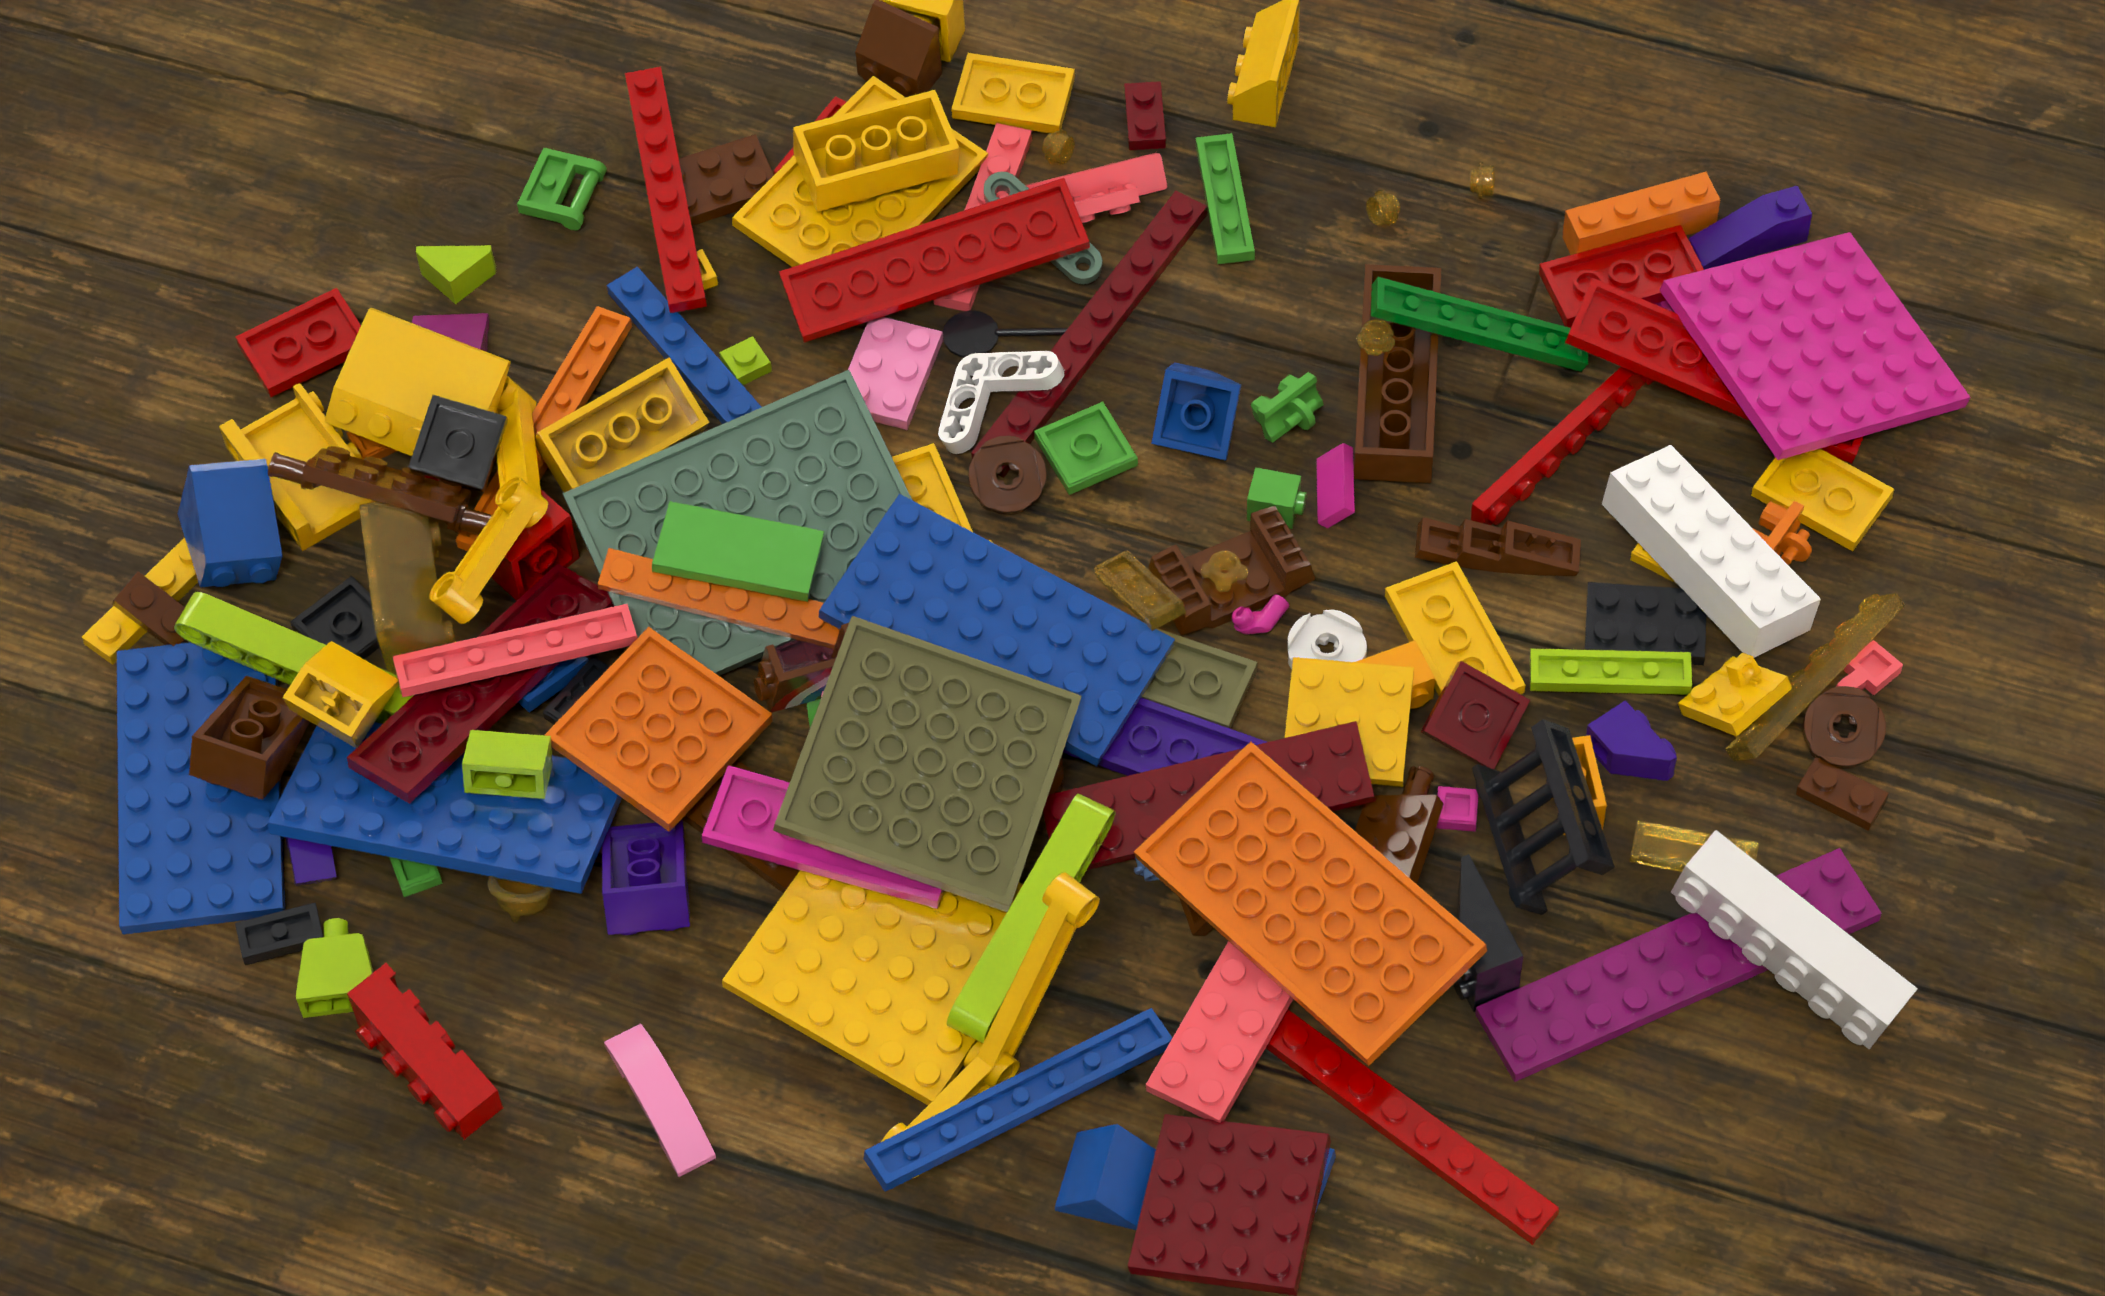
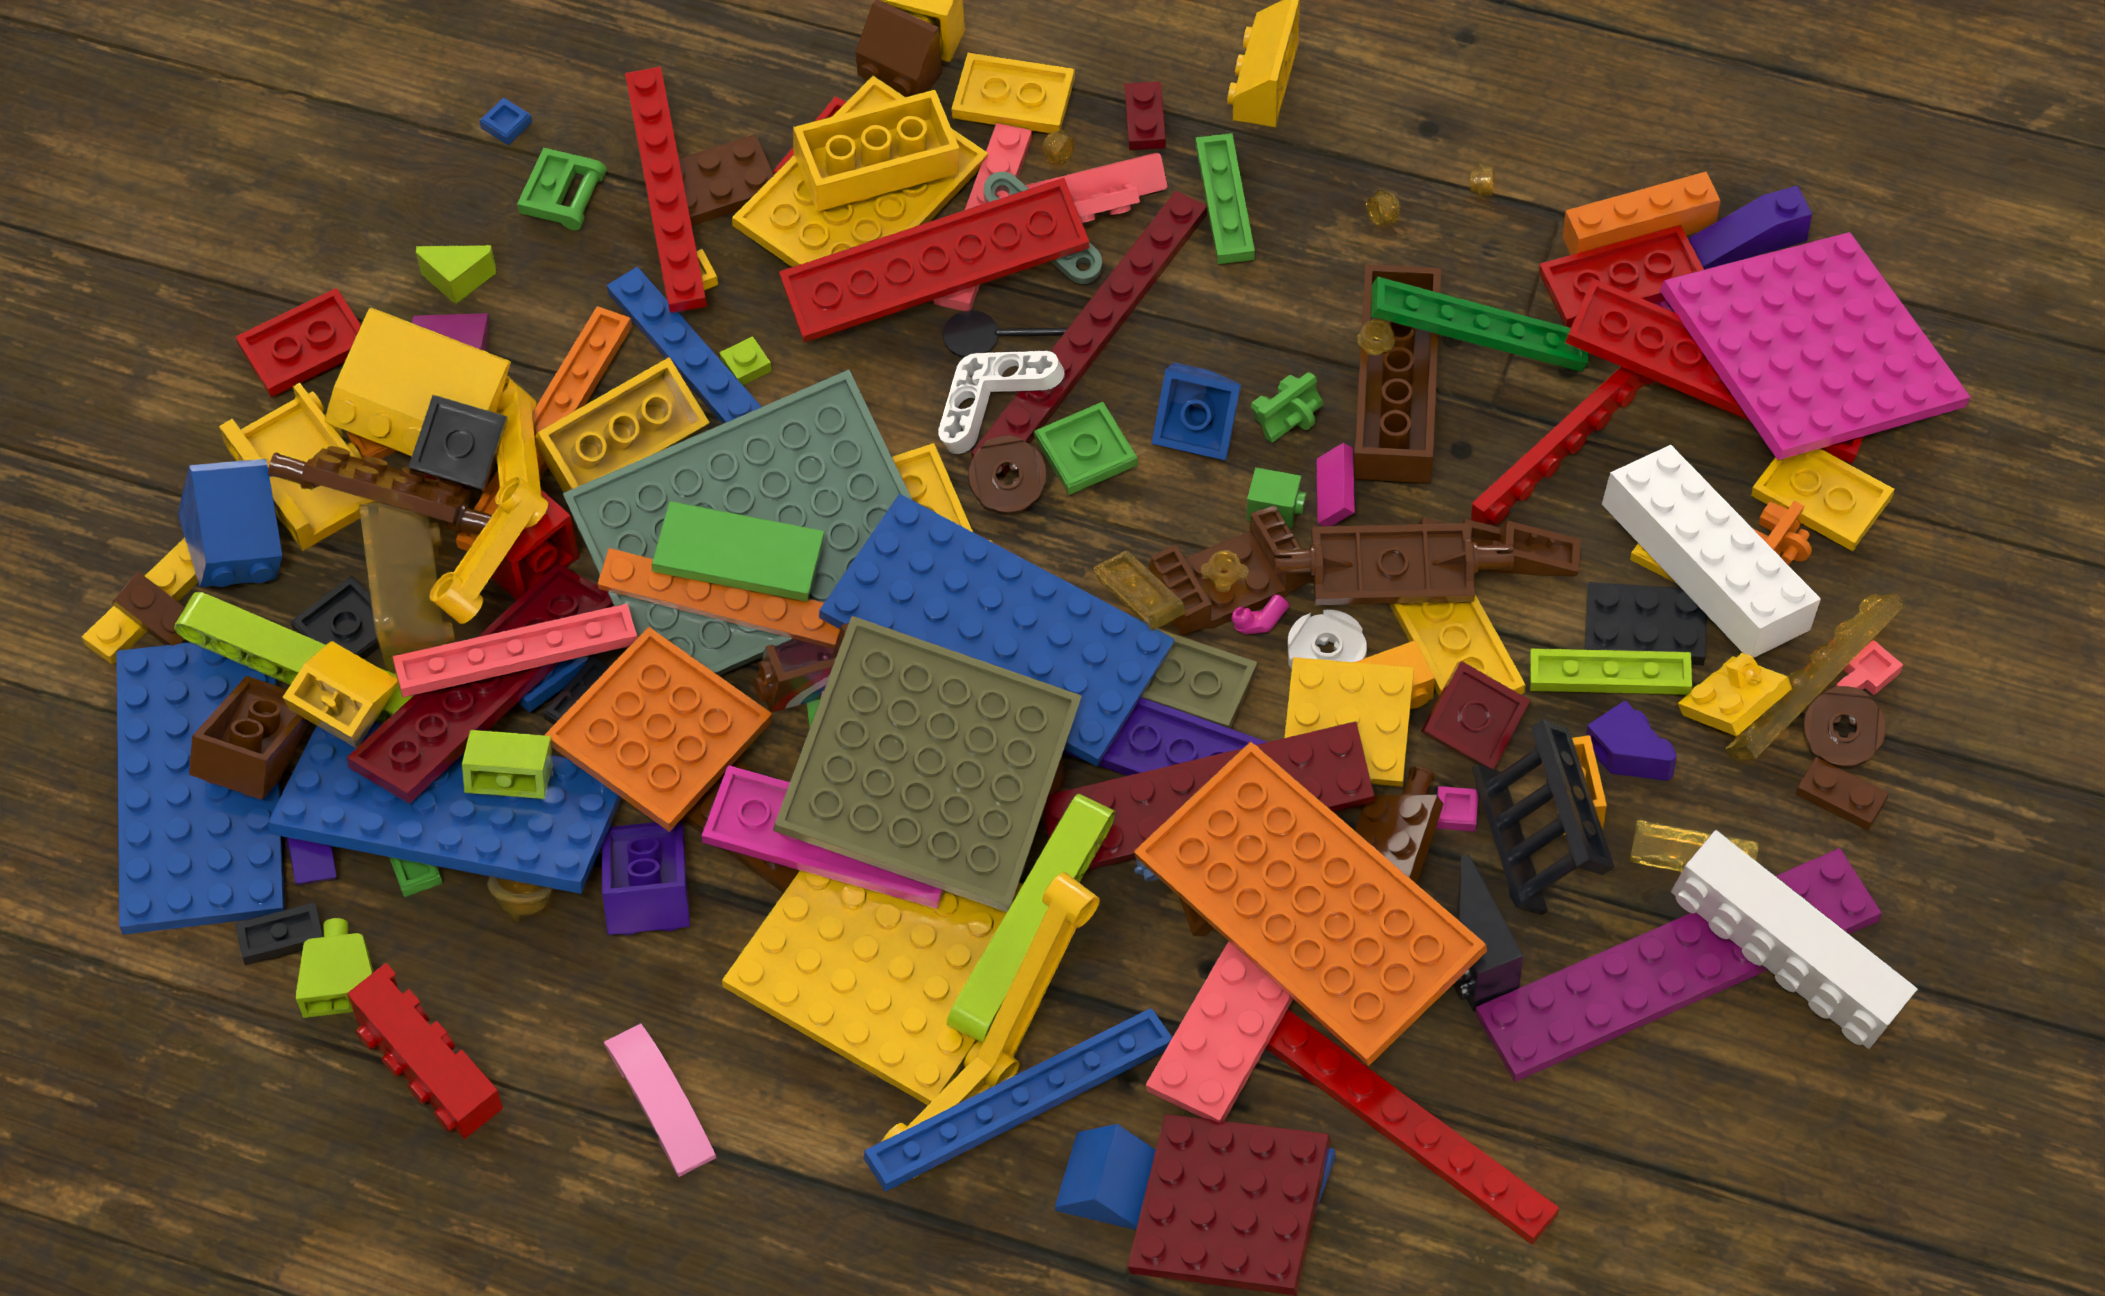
bright pink plate [848,317,943,430] -> none
none -> blue tile [479,97,532,145]
none -> reddish brown plate [1274,523,1514,605]

